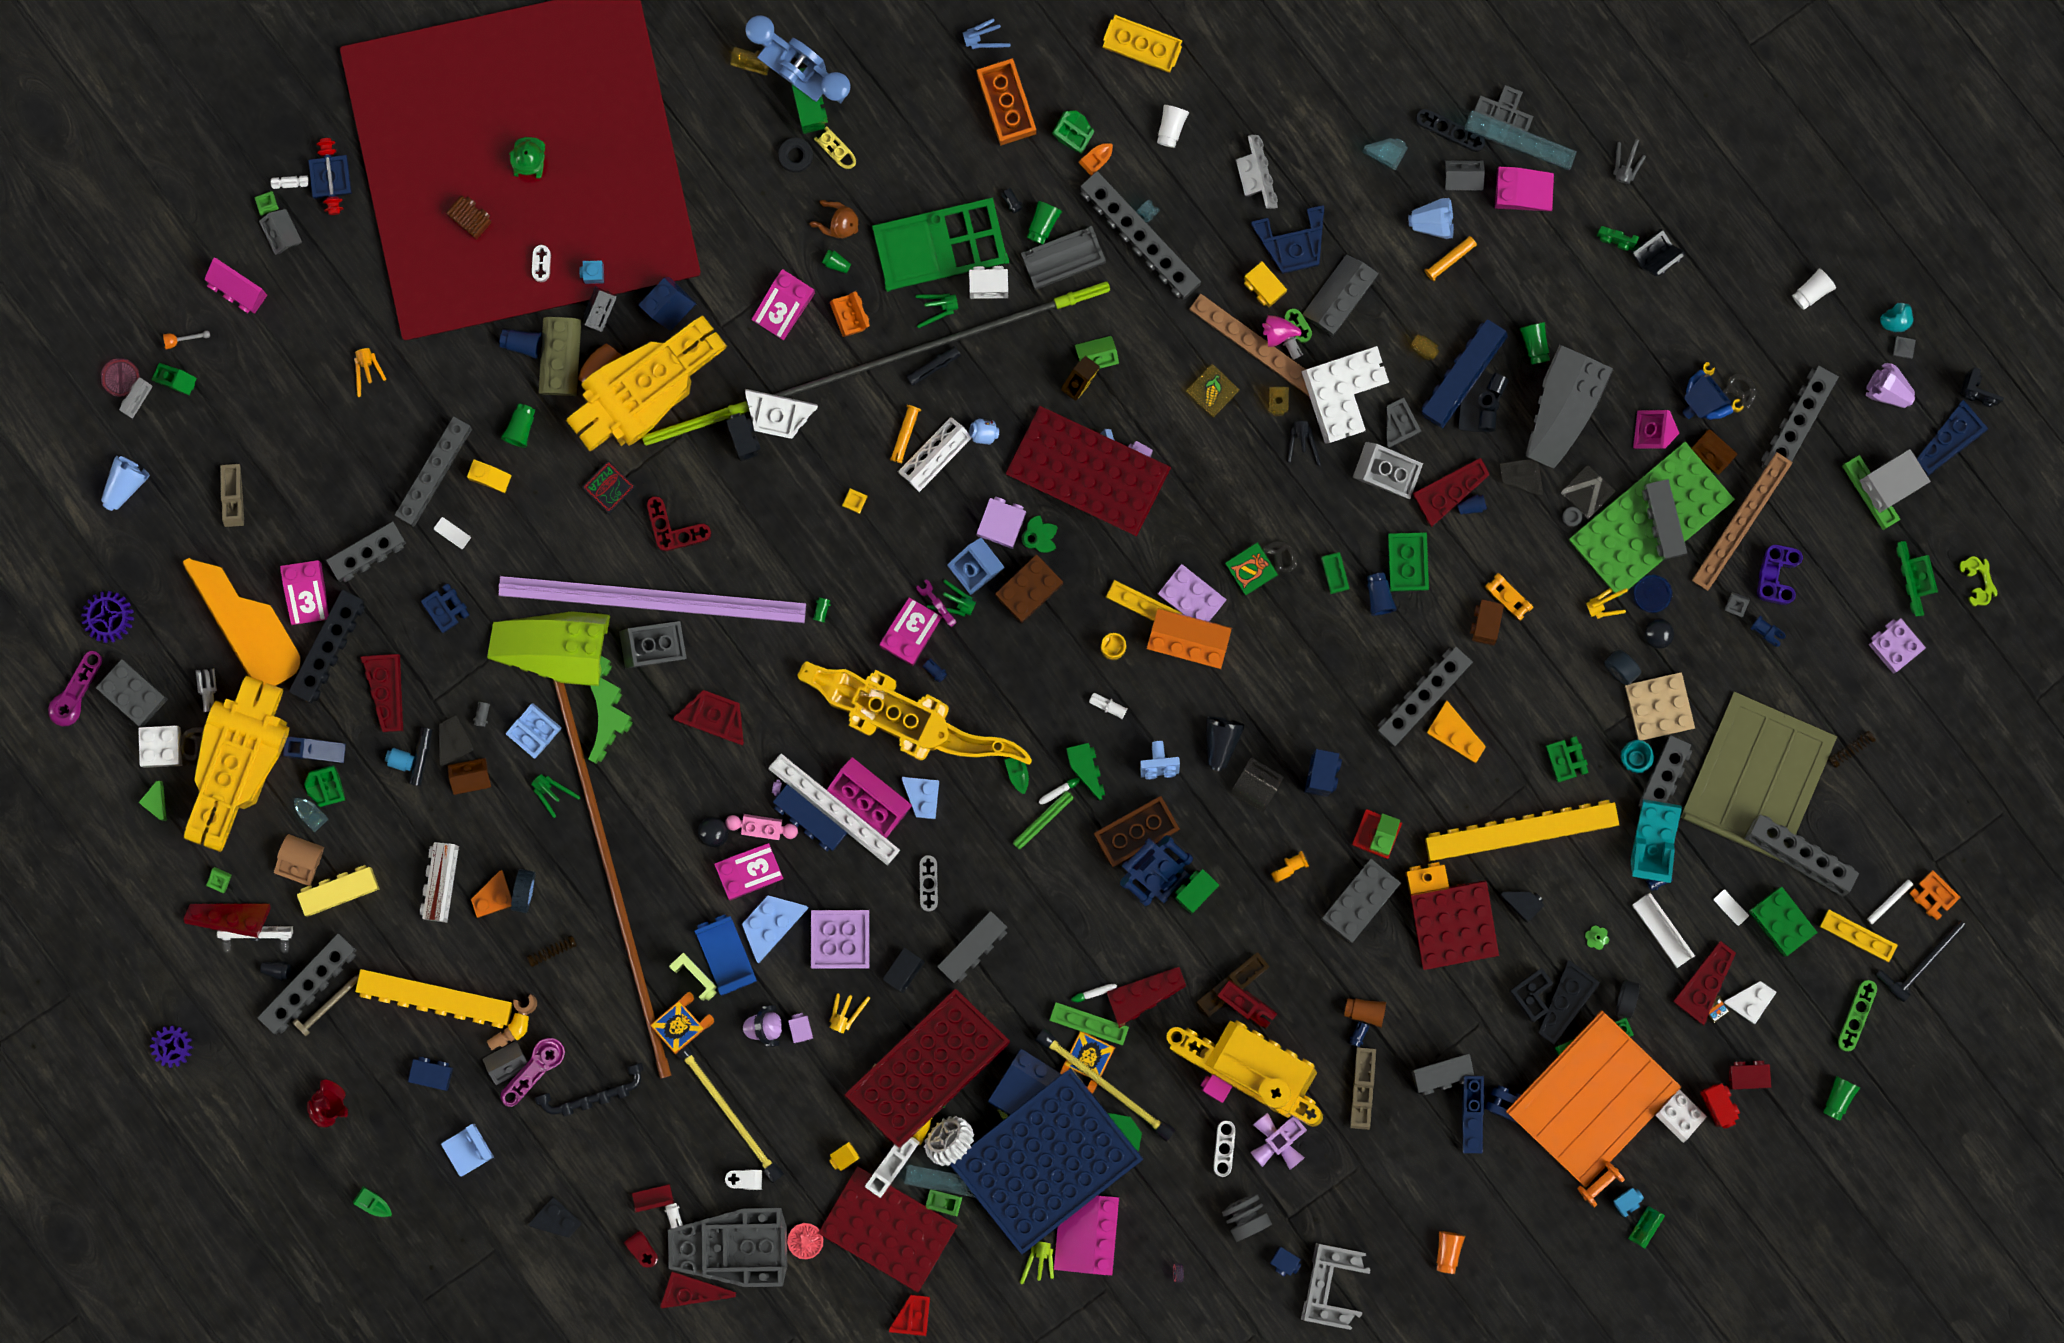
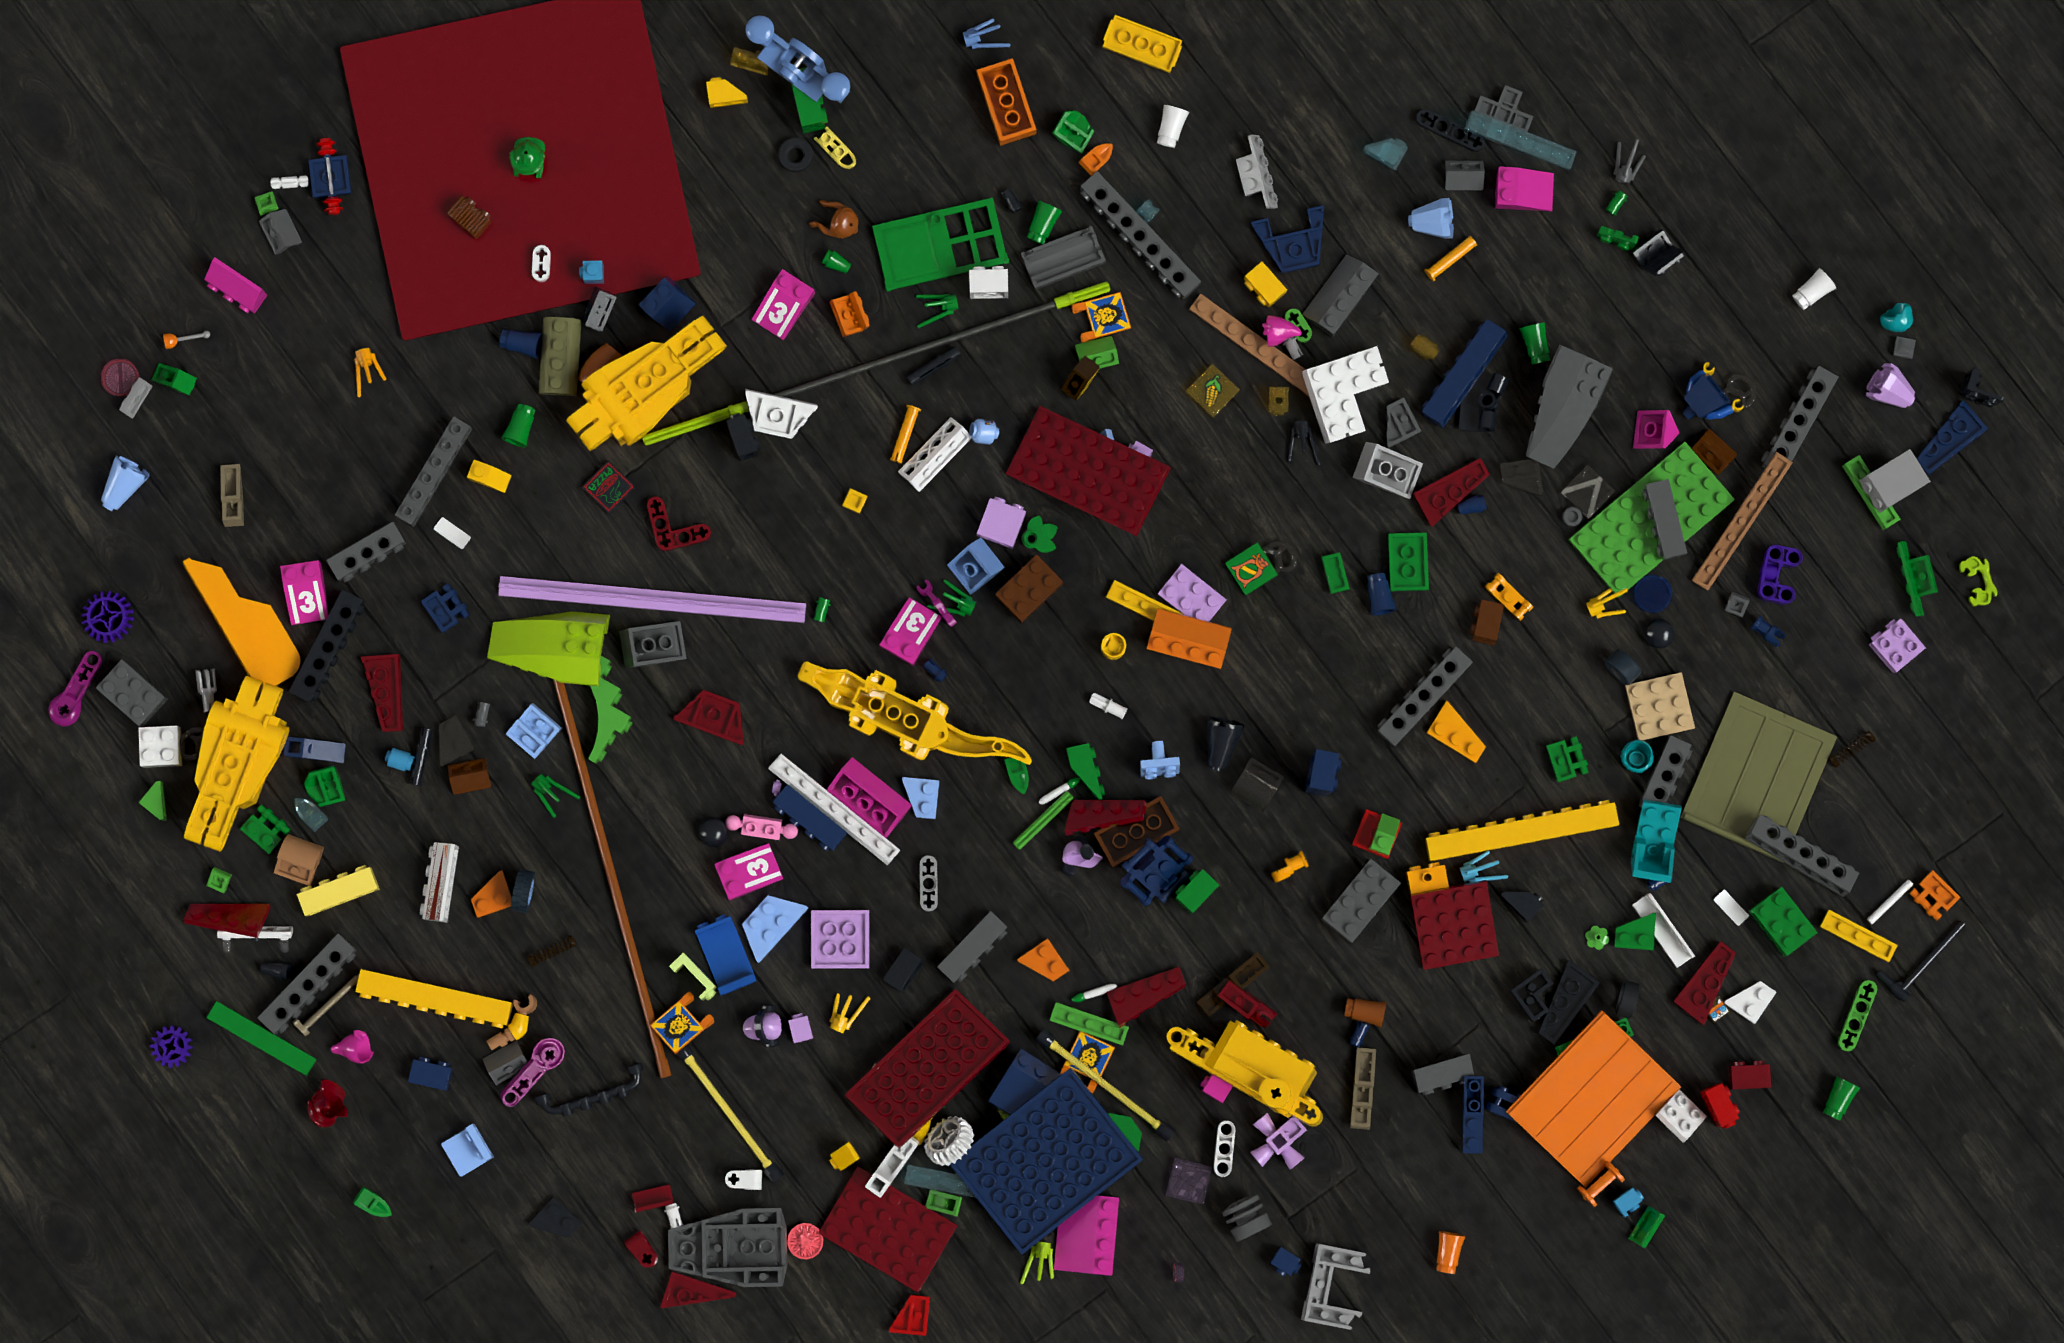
none -> green tile [207,1001,317,1076]
none -> green plate [240,804,291,854]
none -> dark pink hat [331,1030,374,1063]
none -> yellow slope [706,77,748,108]
none -> orange wing [1017,939,1069,982]
none -> cap [1062,836,1103,877]
none -> dark red wing [1065,800,1147,836]
none -> flag [1071,292,1131,343]
none -> clear purple tile [1166,1158,1212,1204]
none -> medium azure plant [1460,851,1508,883]
none -> green pin [1605,190,1628,216]
none -> green wing [1615,913,1656,950]

